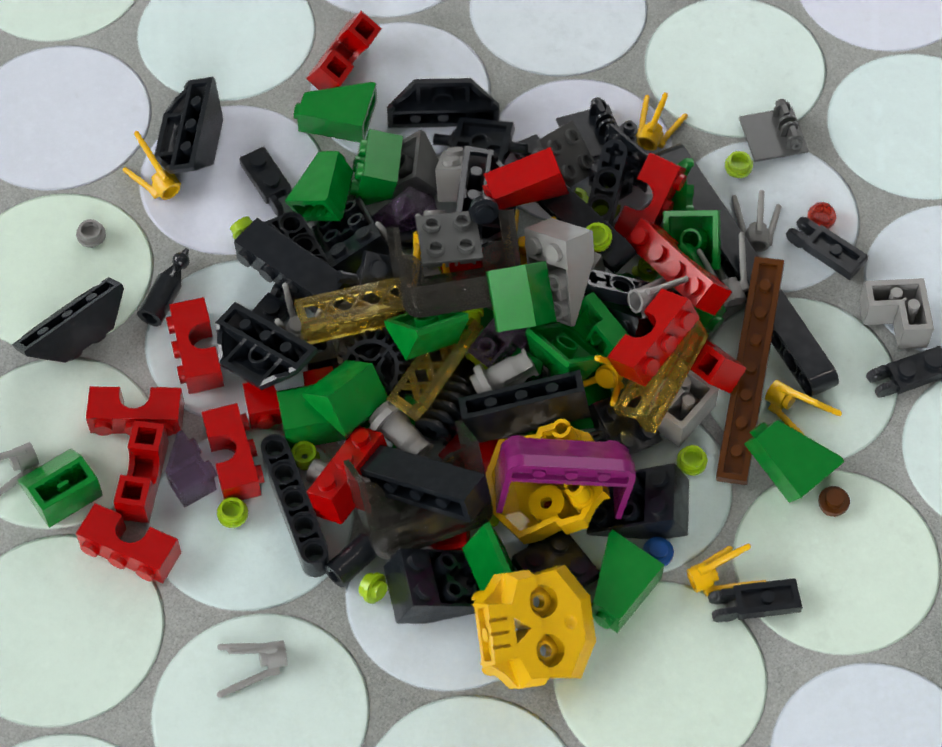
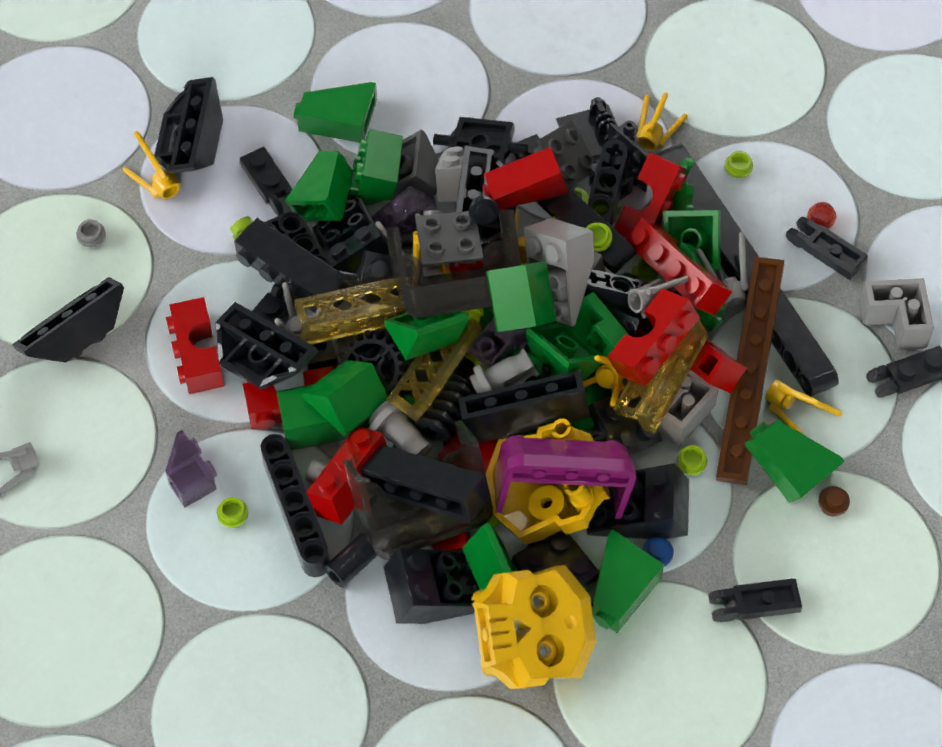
green slope [17,449,103,528] -> none
red arch [76,503,181,584] -> none
red arch [86,386,185,436] -> none
red arch [113,420,169,523] -> none
black wheel [137,248,190,326] -> none
red arch [201,403,265,500] -> none
light grey plant [217,640,288,698] -> none
lime plate [291,441,320,471] -> none
red arch [306,11,382,90] -> none
lime plate [359,572,387,604] -> none
black wedge [387,78,499,128] -> none
yellow plant [686,543,767,597] -> none
light grey plant [732,190,781,252] -> none
dark grey hinge [739,99,809,162] -> none

